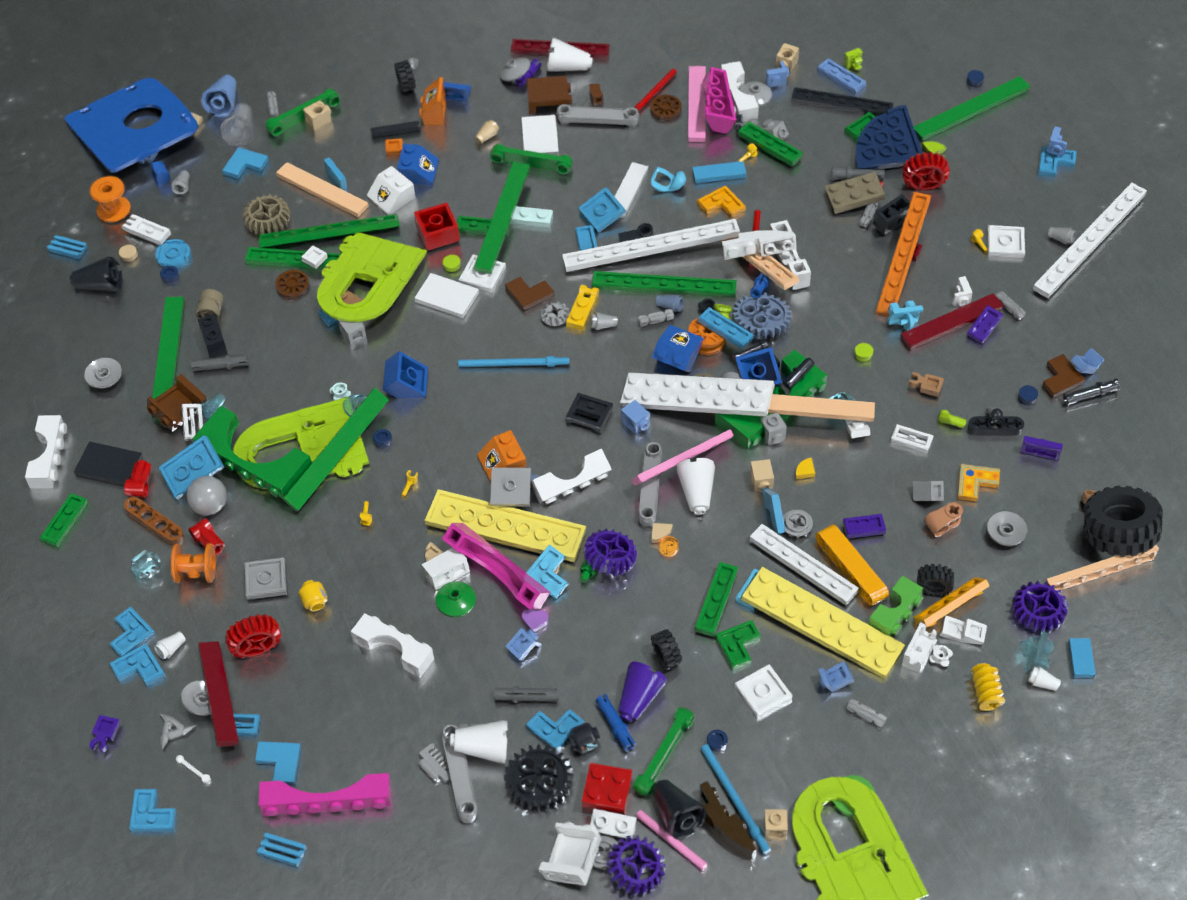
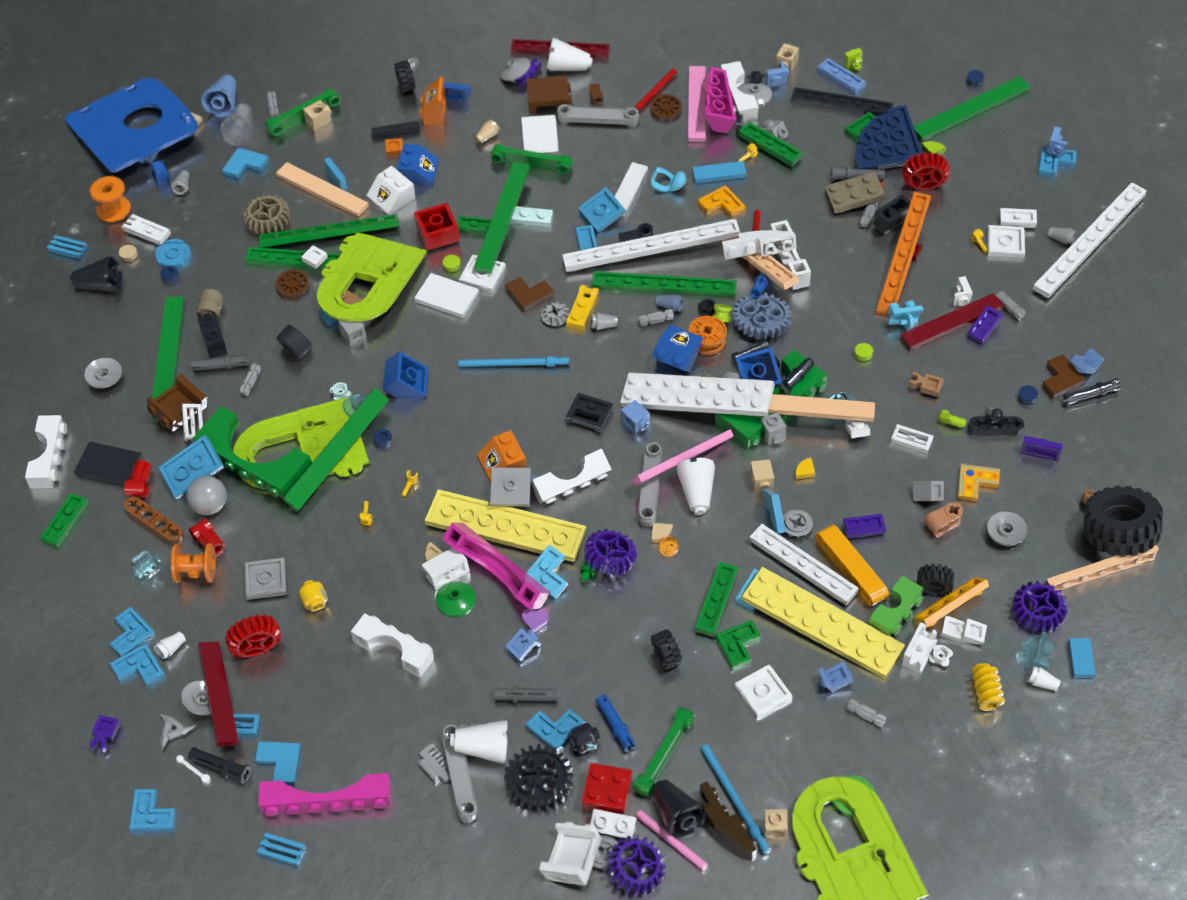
clear light blue cone [202,393,226,420] -> none
dark purple cone [618,661,668,722] -> none
dark azure tile [698,307,754,350] -> none
dark blue tile [707,729,728,752] -> none
none -> black pin [188,747,251,784]
none -> light grey axle [239,364,261,396]
none -> black tyre [276,325,312,359]
none -> black plate [746,71,766,84]
none -> white plate [1000,208,1037,228]

